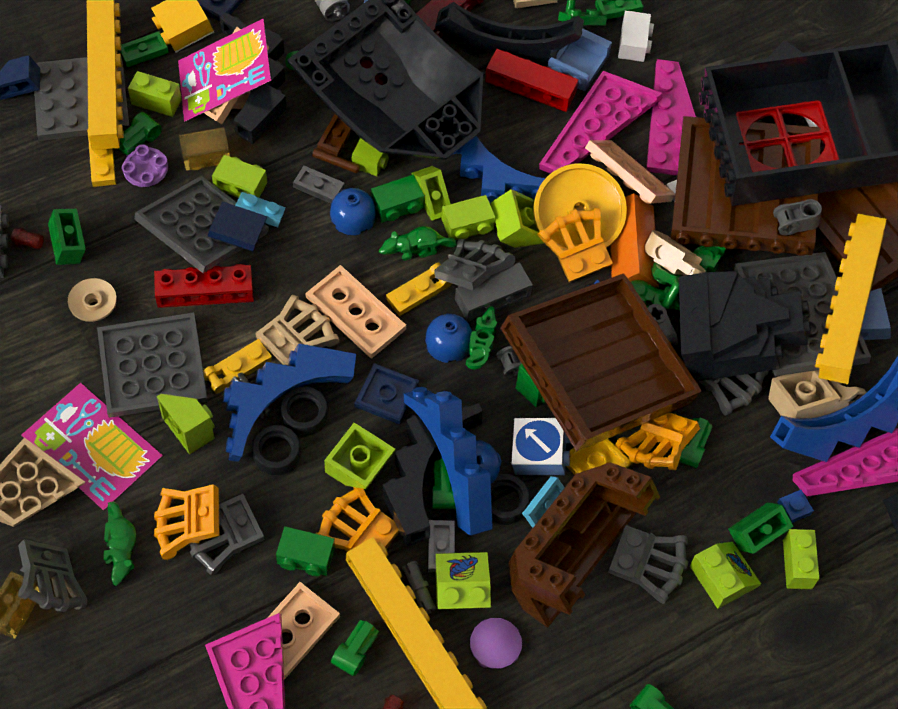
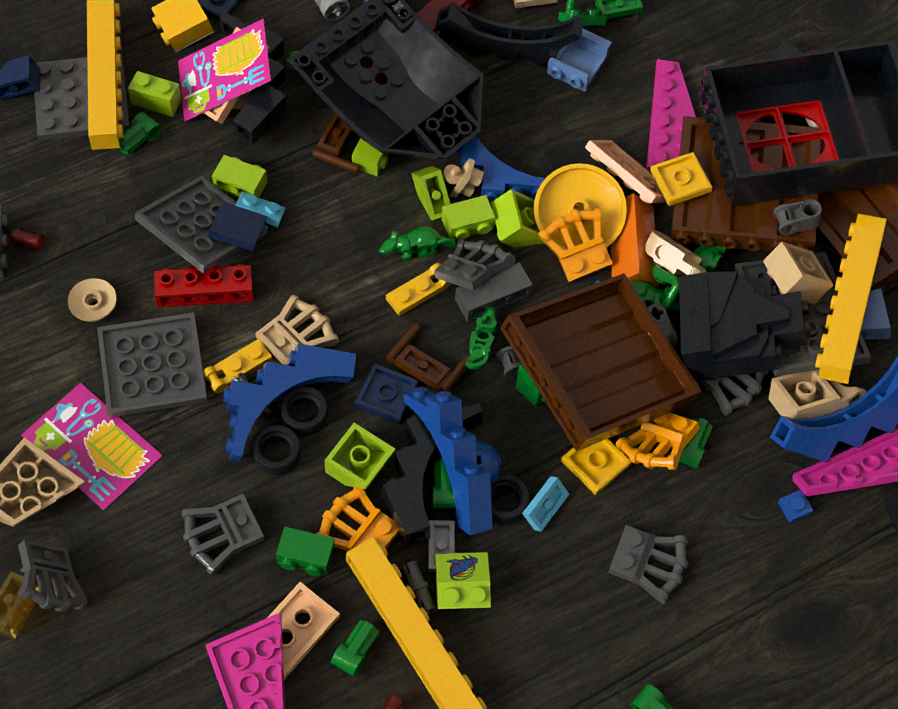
green brick [48,209,86,265] -> none
yellow plate [87,129,116,187] -> none
green animal [104,501,137,586] -> none
green plate [119,32,168,67] -> none
medium lavender dish [122,144,168,187] -> none
light orange plate [154,484,219,560] -> none
lime slope [157,394,215,455] -> none
clear yellow brick [179,127,230,171] -> none
flat silver plate [293,166,345,203] -> none
light nougat plate [306,265,406,359] -> none
blue cylinder [330,188,376,235] -> none
green brick [371,174,424,223] -> none
blue cylinder [425,314,472,363] -> none
medium lavender dish [470,618,522,669] -> none
red brick [485,49,579,112] -> none
reddish brown wedge [509,462,660,628] -> none
piece [512,418,571,475] -> none
dark pink wing [539,71,662,174] -> none
white brick [618,11,654,62] -> none
lime slope [690,542,761,609] -> none
green brick [728,502,794,554] -> none
lime brick [783,529,819,589] -> none
none -> reddish brown plate [386,323,470,392]
none -> tan hips [443,158,484,199]
none -> yellow tile [650,152,713,206]
none -> tan brick [763,242,833,304]

